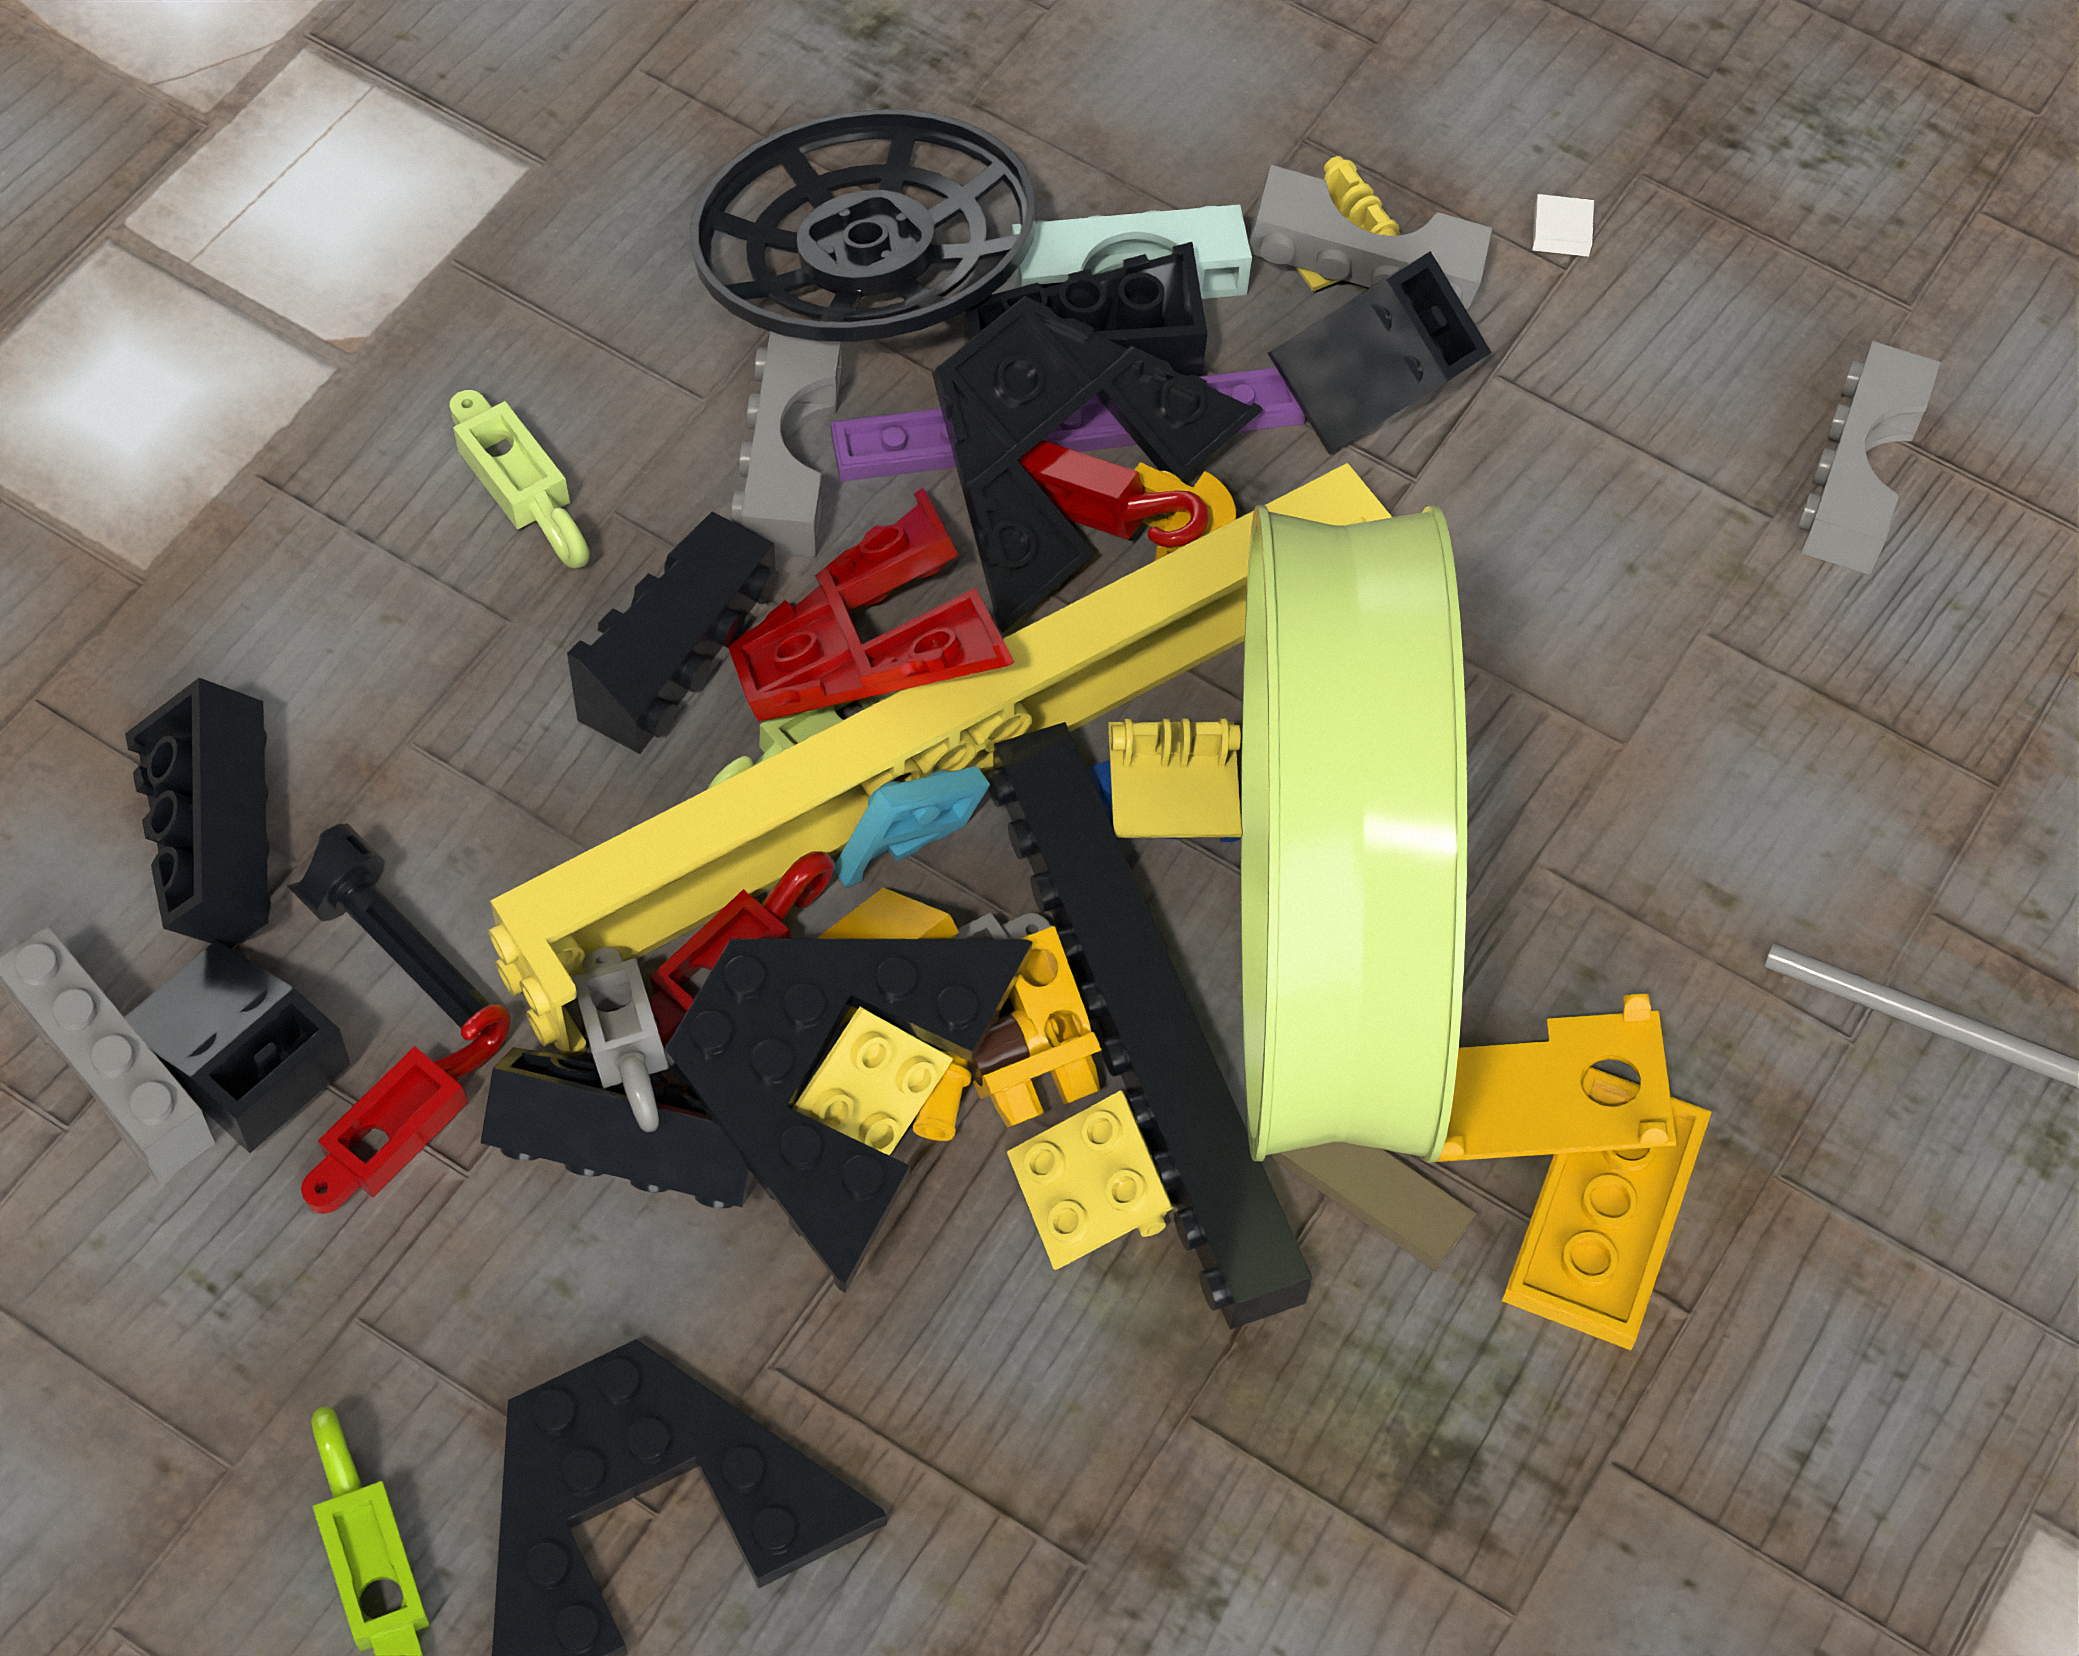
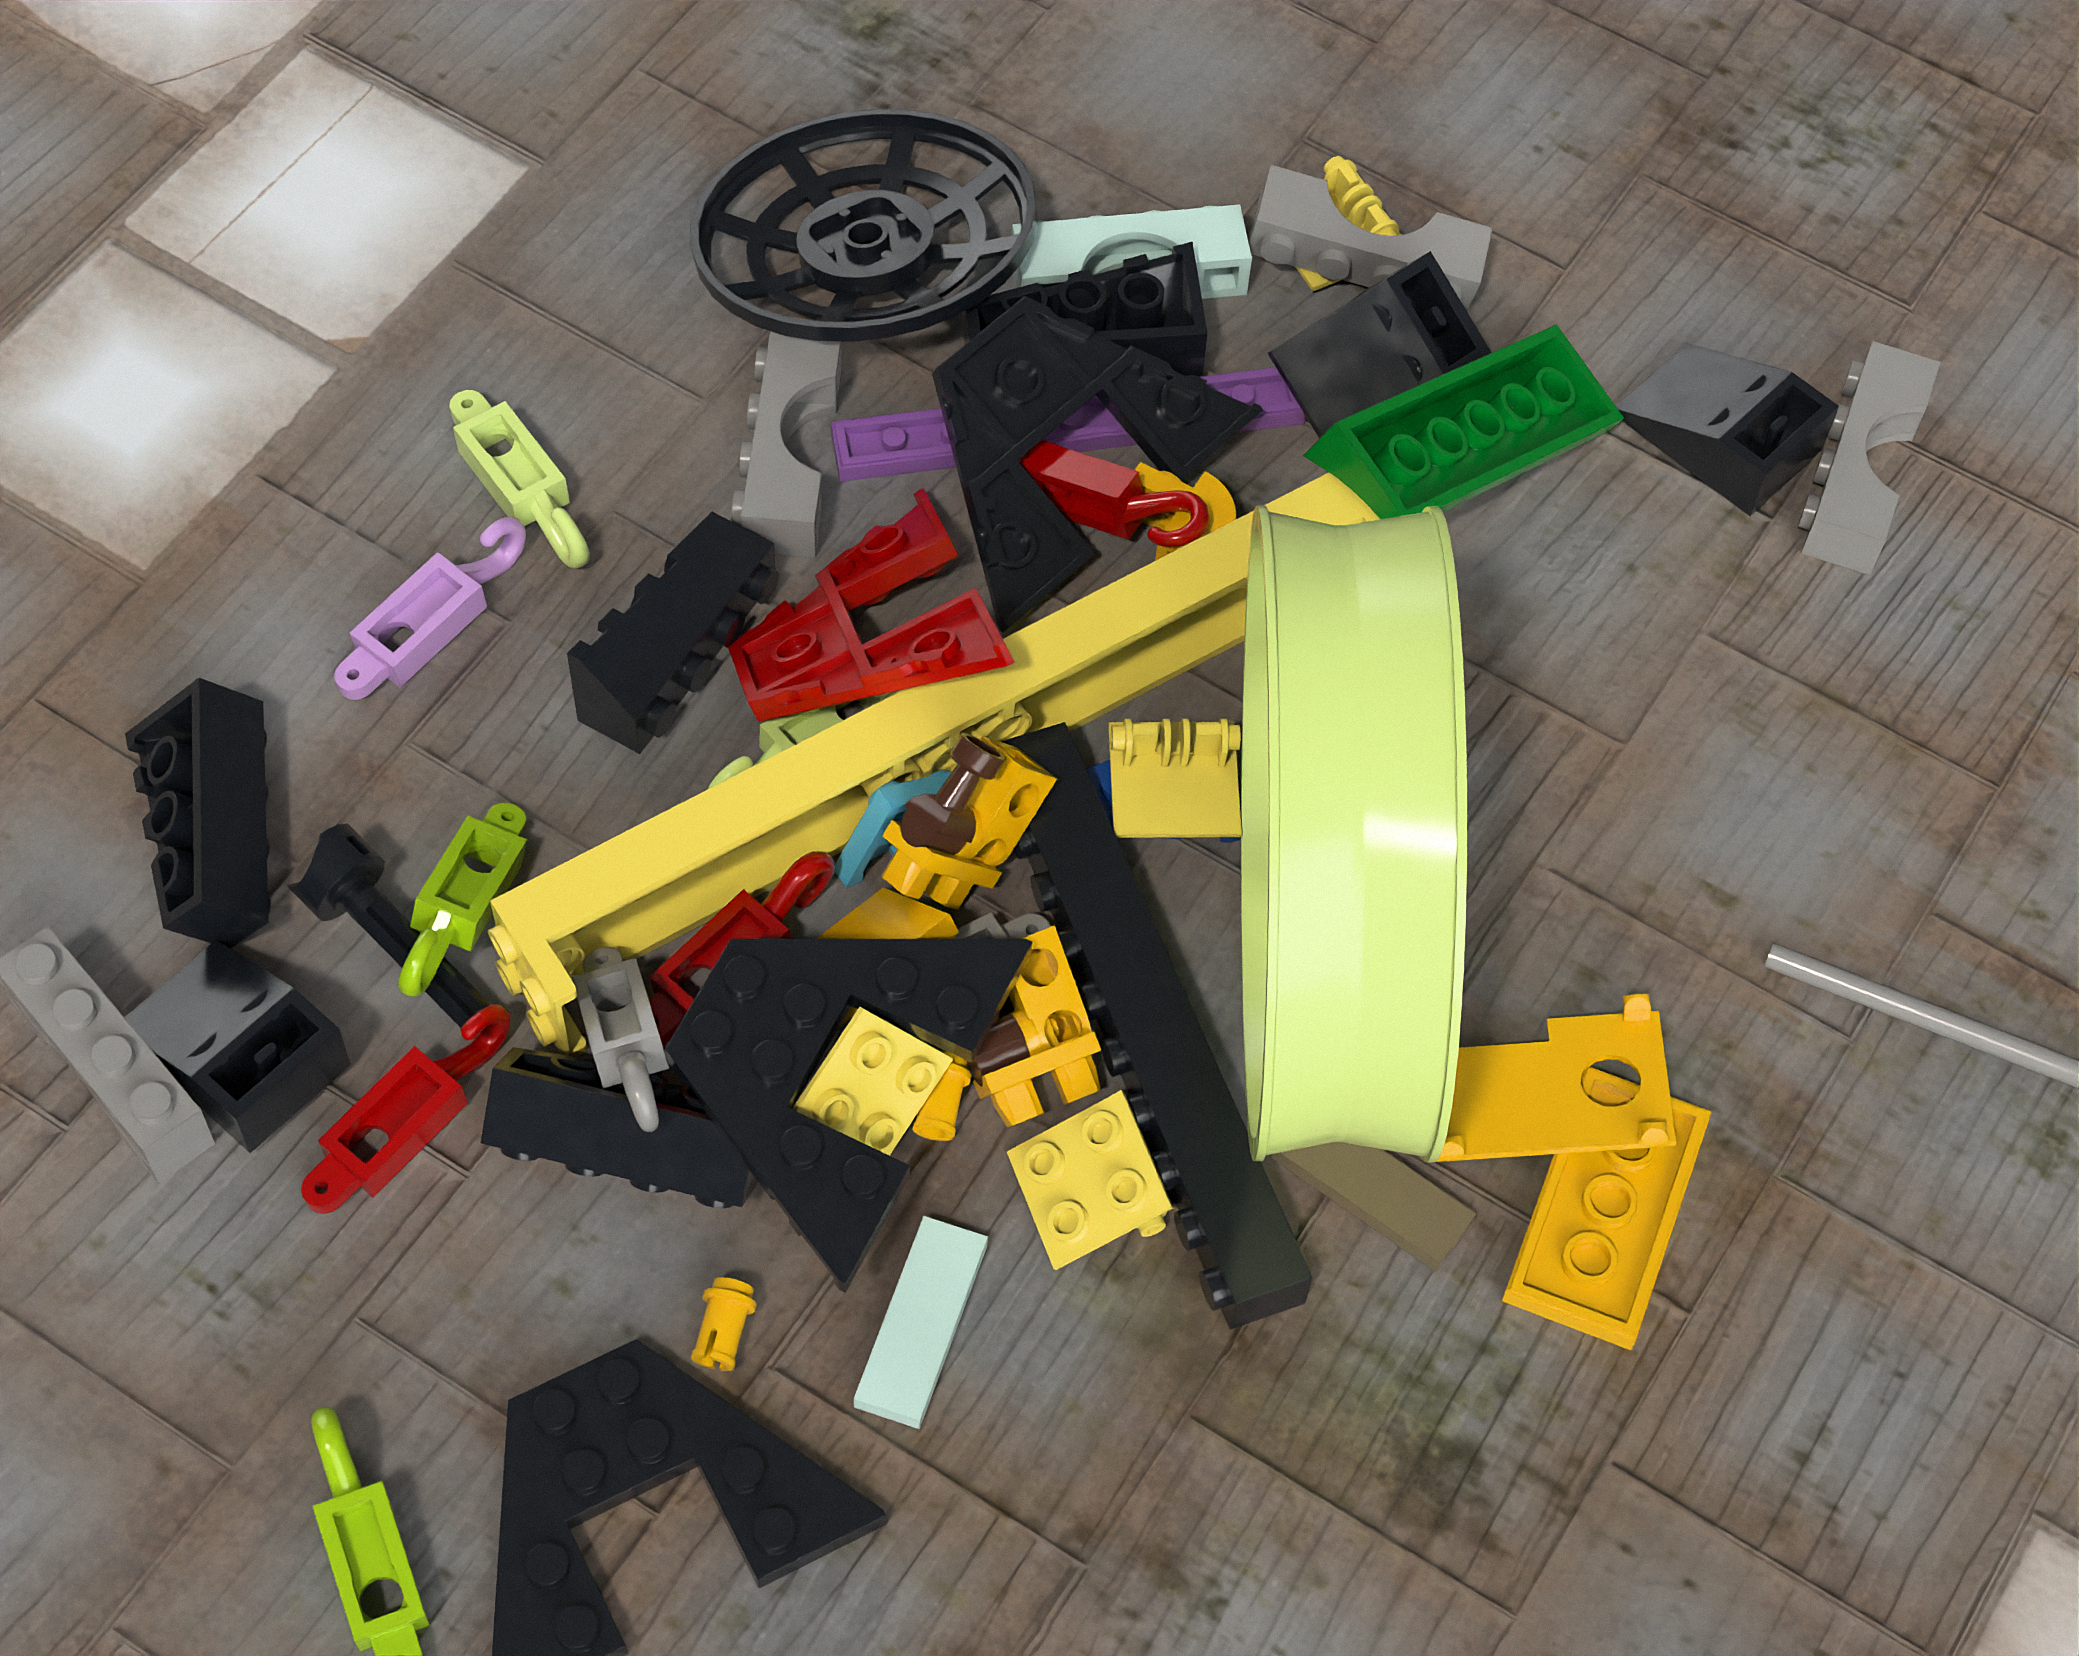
white tile [1532,194,1594,257] -> none
none -> lavender piece [334,517,526,700]
none -> lime piece [397,803,527,998]
none -> yellow pin [691,1277,757,1371]
none -> light aqua tile [854,1216,988,1429]
none -> yellow hips [881,732,1057,910]
none -> green arch [1303,324,1624,519]
none -> black slope [1616,343,1839,516]

